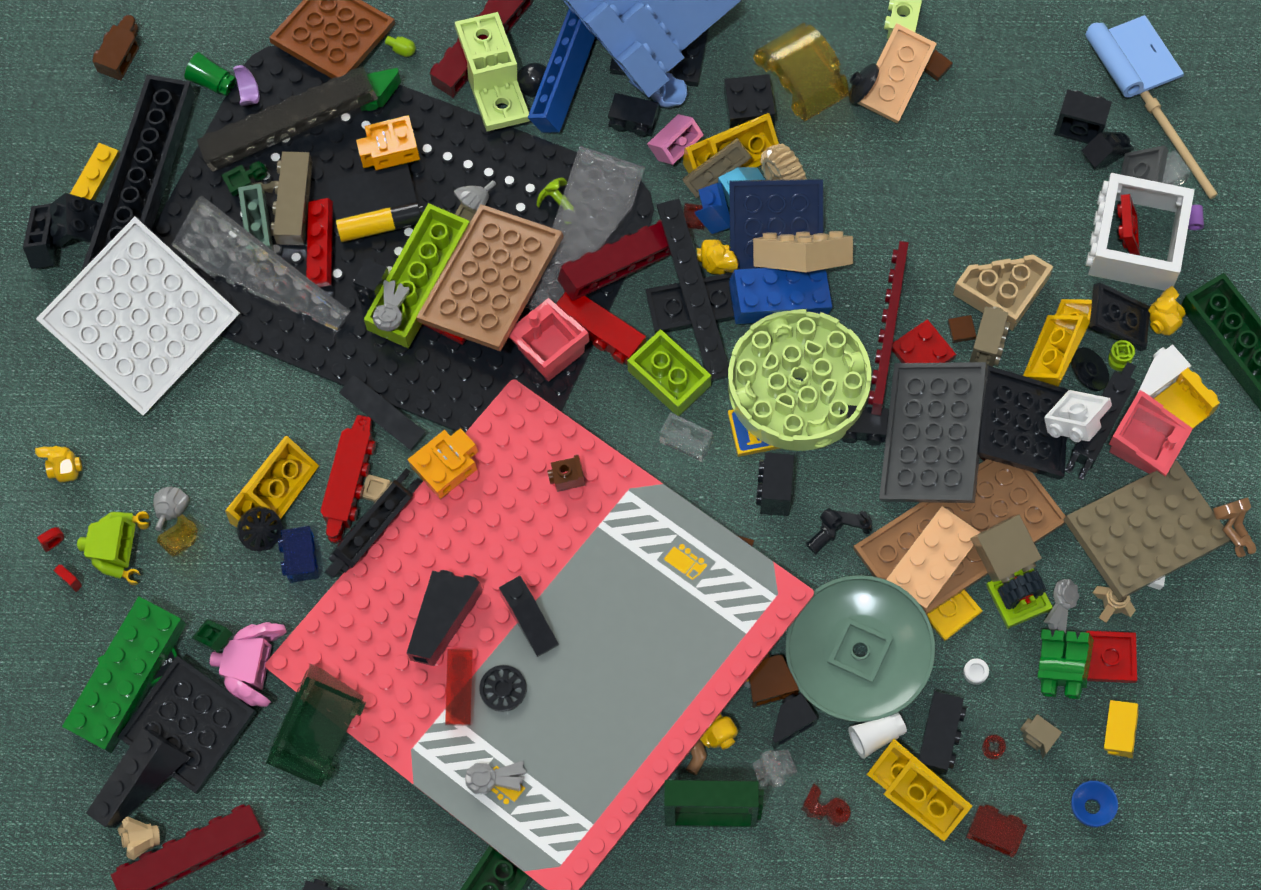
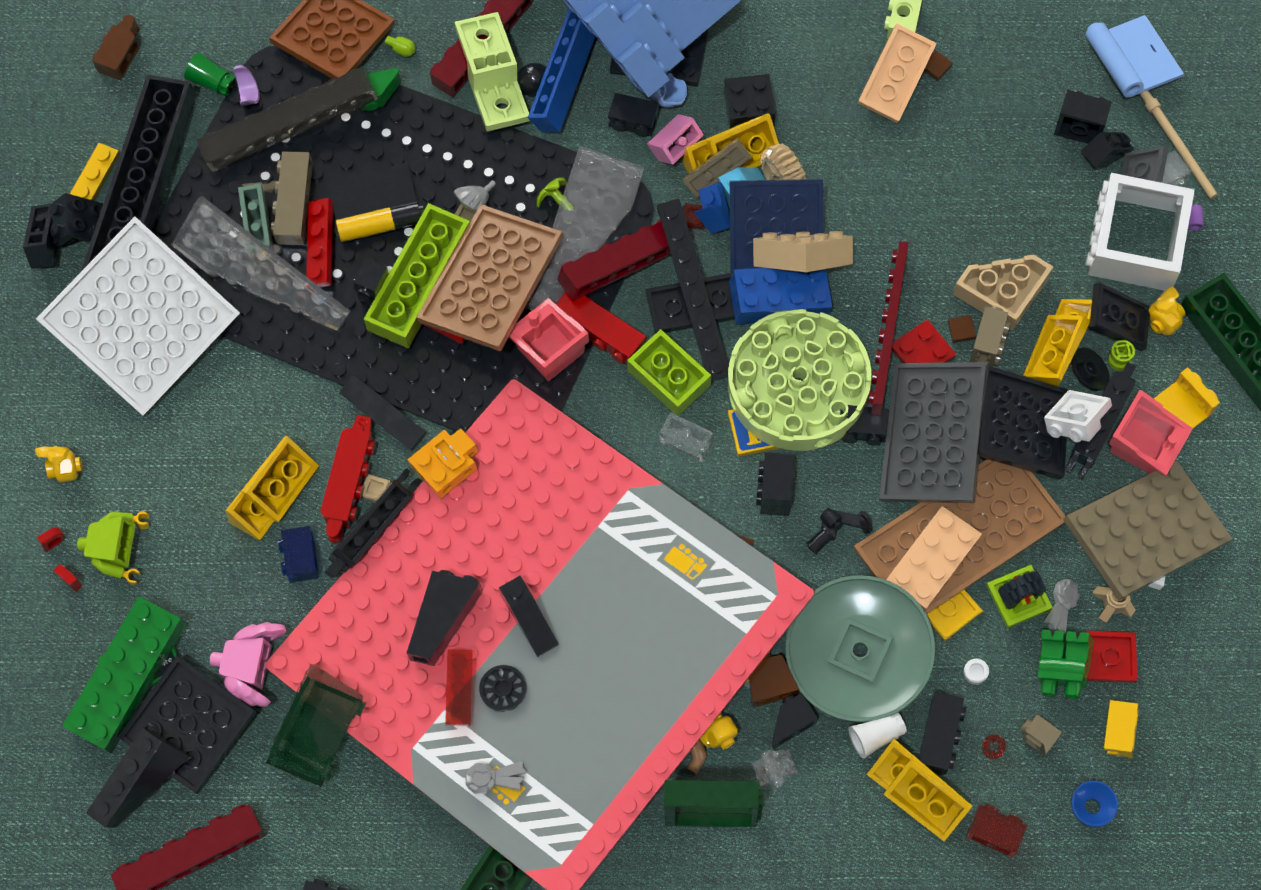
tan rock [118,816,160,860] -> none
light grey piece [153,486,189,531] -> none
clear yellow bracket [157,514,198,557] -> none
dark green plate [192,619,233,653] -> none
dark green plate [222,161,268,196] -> none
black wheel [237,506,283,552] -> none
light orange piece [356,115,420,170] -> none
light grey piece [373,280,409,331] -> none
reddish brown brick [547,455,586,492] -> none
yellow head [697,240,738,275] -> none
clear yellow cylinder [753,23,849,122] -> none
clear red leg [801,784,851,826] -> none
black dish [848,63,879,104] -> none
dark tan brick [970,515,1042,583] -> none
red plate [1117,194,1140,255] -> none
white slope [1137,345,1191,398] -> none
medium nougat piece [1213,497,1257,557] -> none

